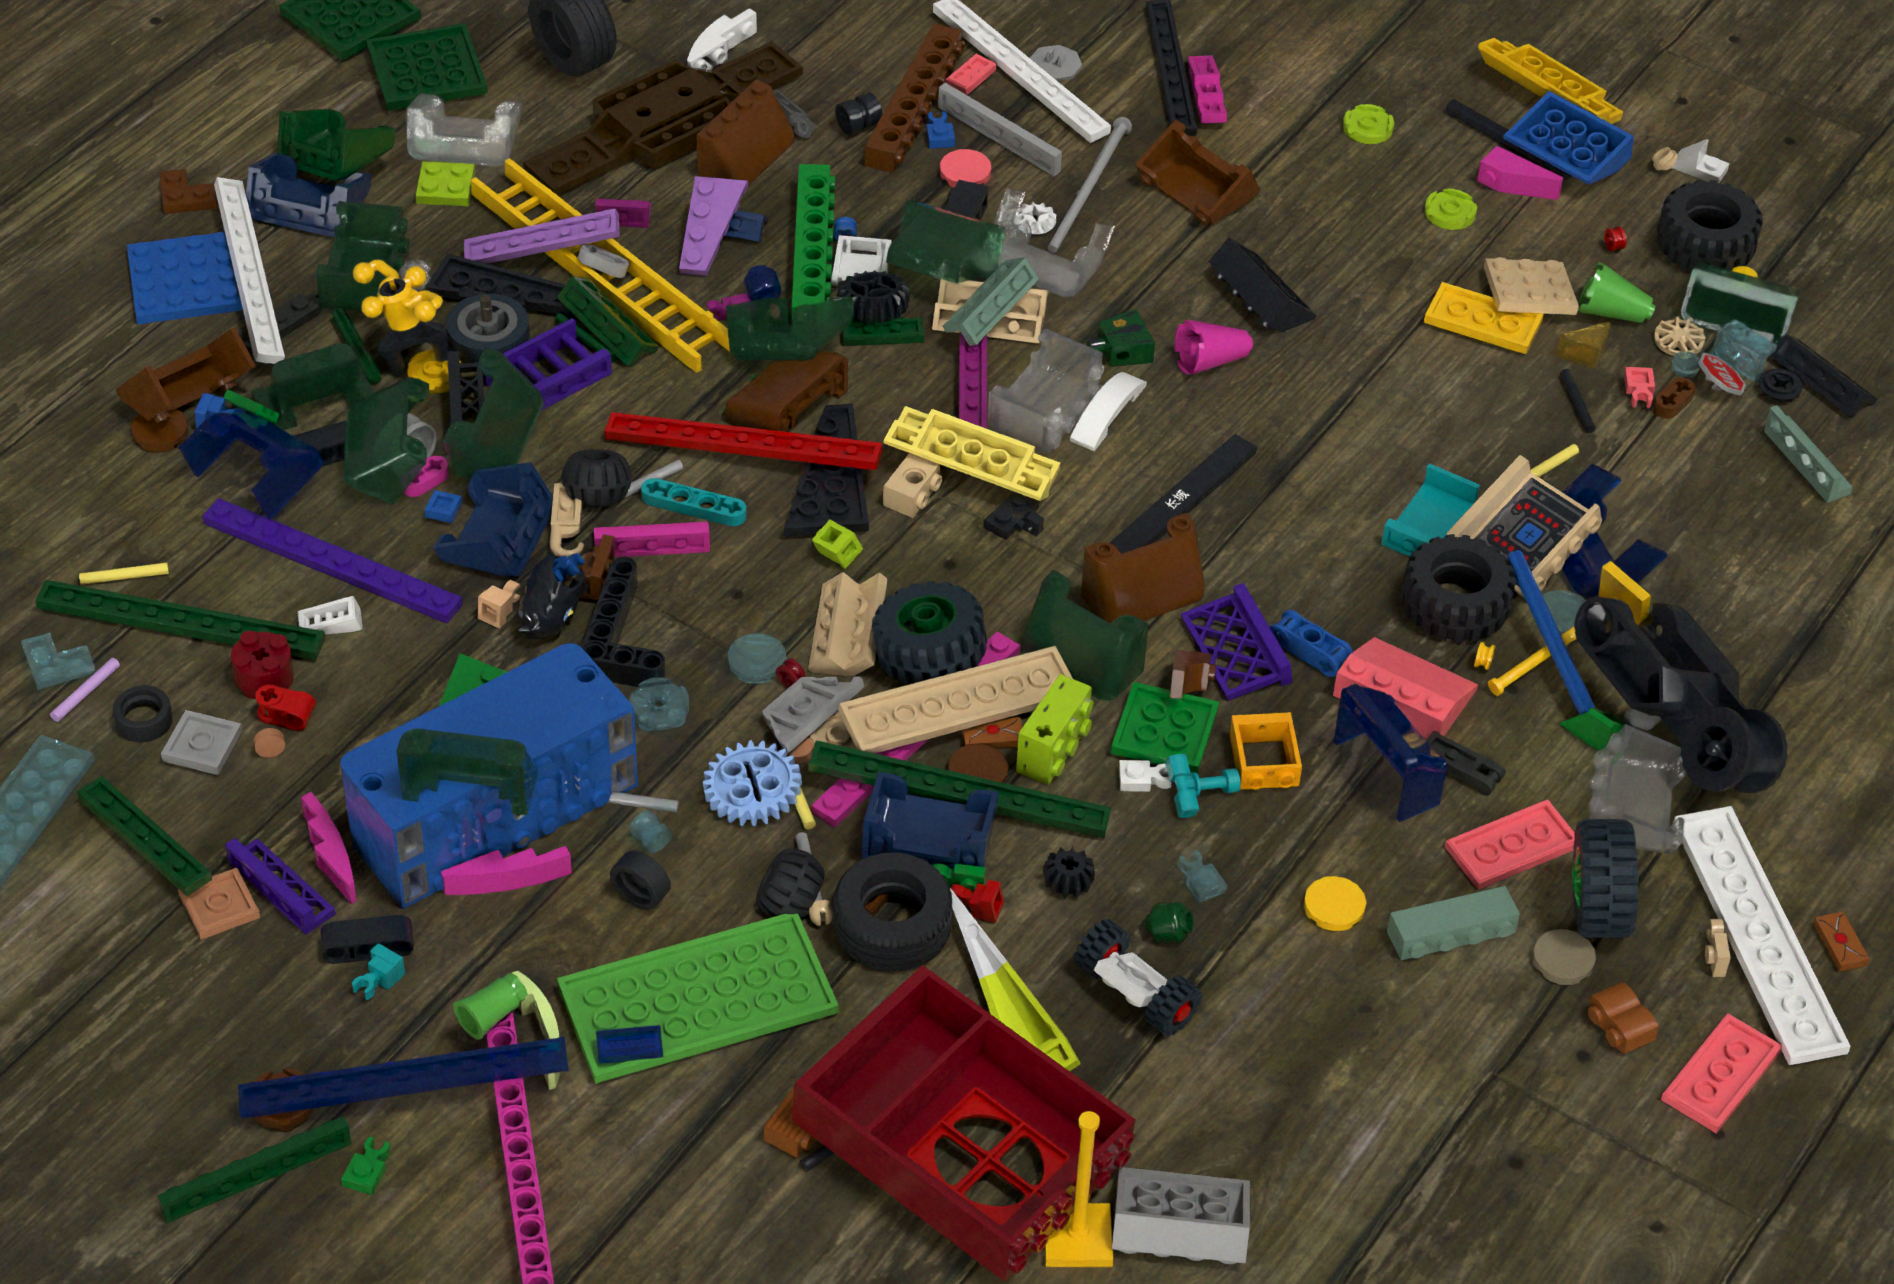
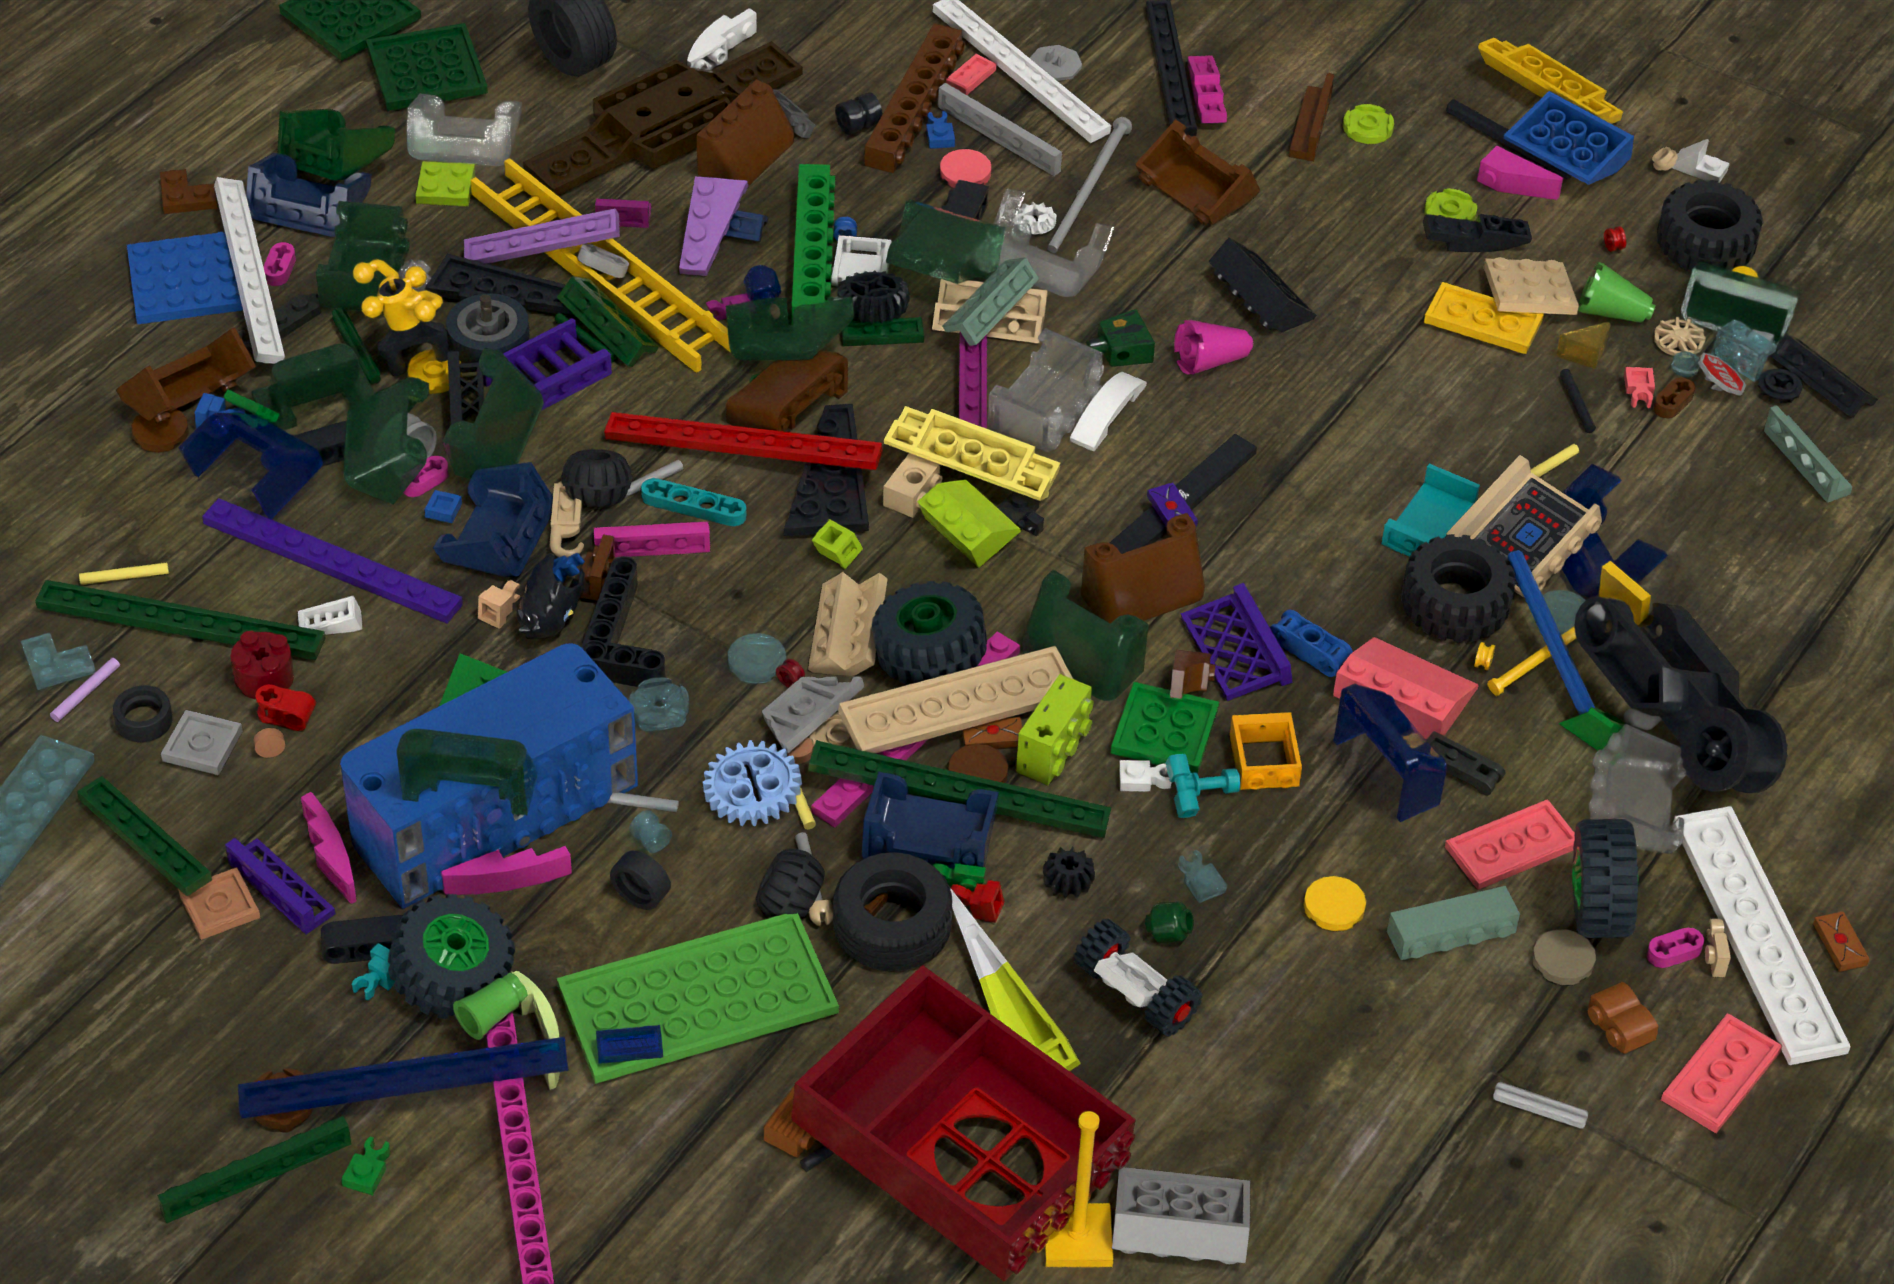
none -> dark pink beam [263,242,296,286]
none -> black wheel [388,894,515,1019]
none -> lime slope [917,480,1021,568]
none -> dark purple tile [1147,482,1198,527]
none -> reddish brown fence [1289,73,1334,162]
none -> black slope [1423,214,1532,252]
none -> light grey axle [1493,1082,1588,1129]
none -> dark pink beam [1646,927,1704,968]

